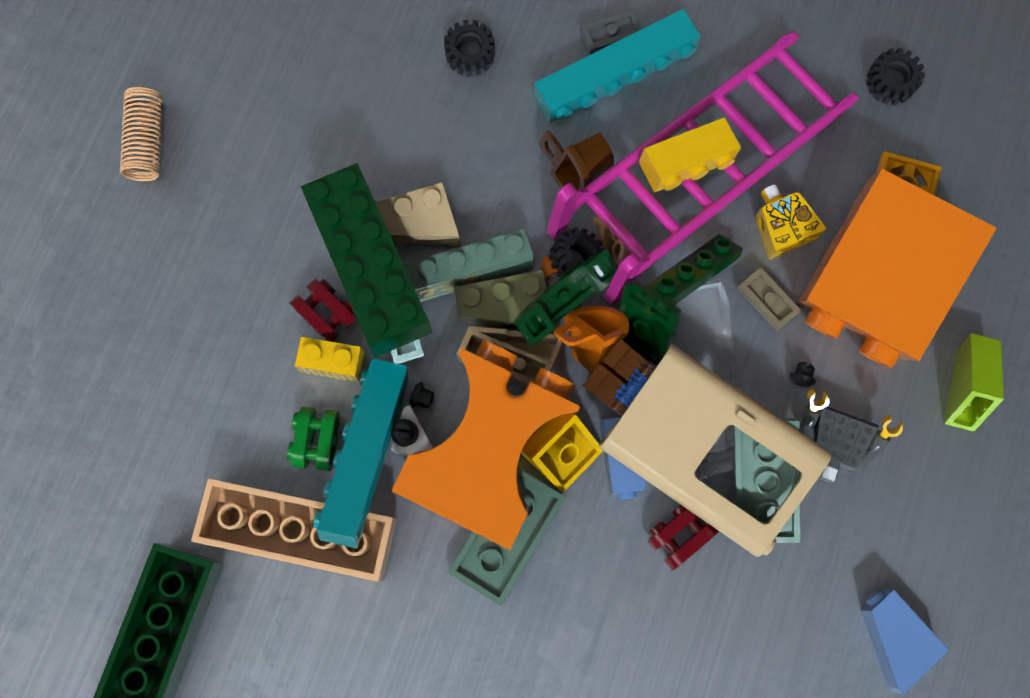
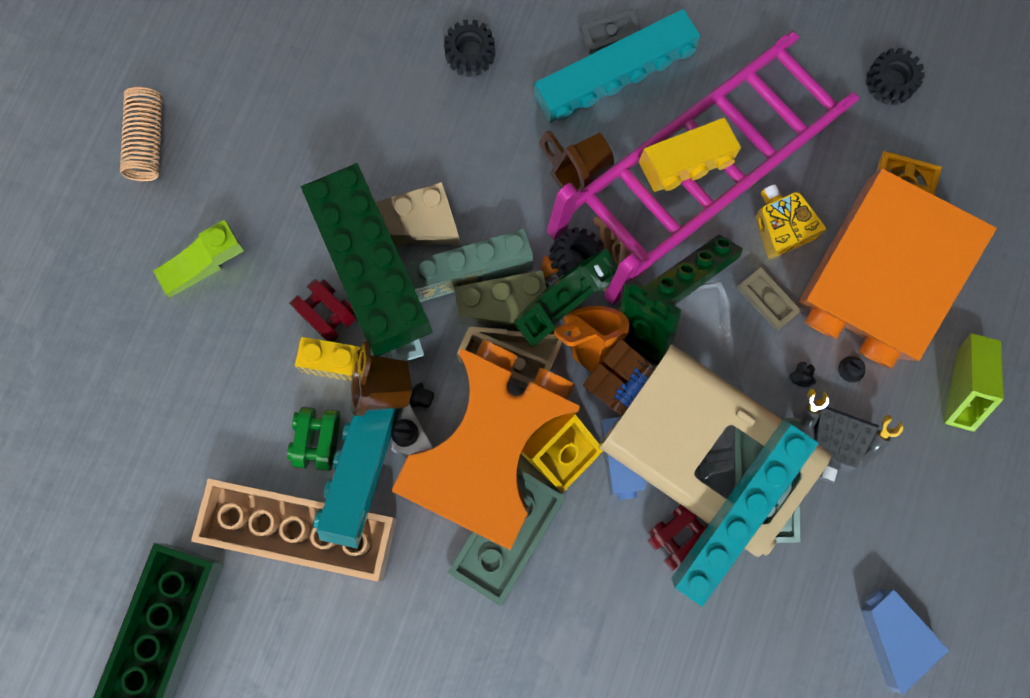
none -> lime slope [153,220,244,298]
none -> reddish brown container [351,341,412,416]
none -> teal brick [671,420,819,607]
none -> black piece [838,356,866,383]

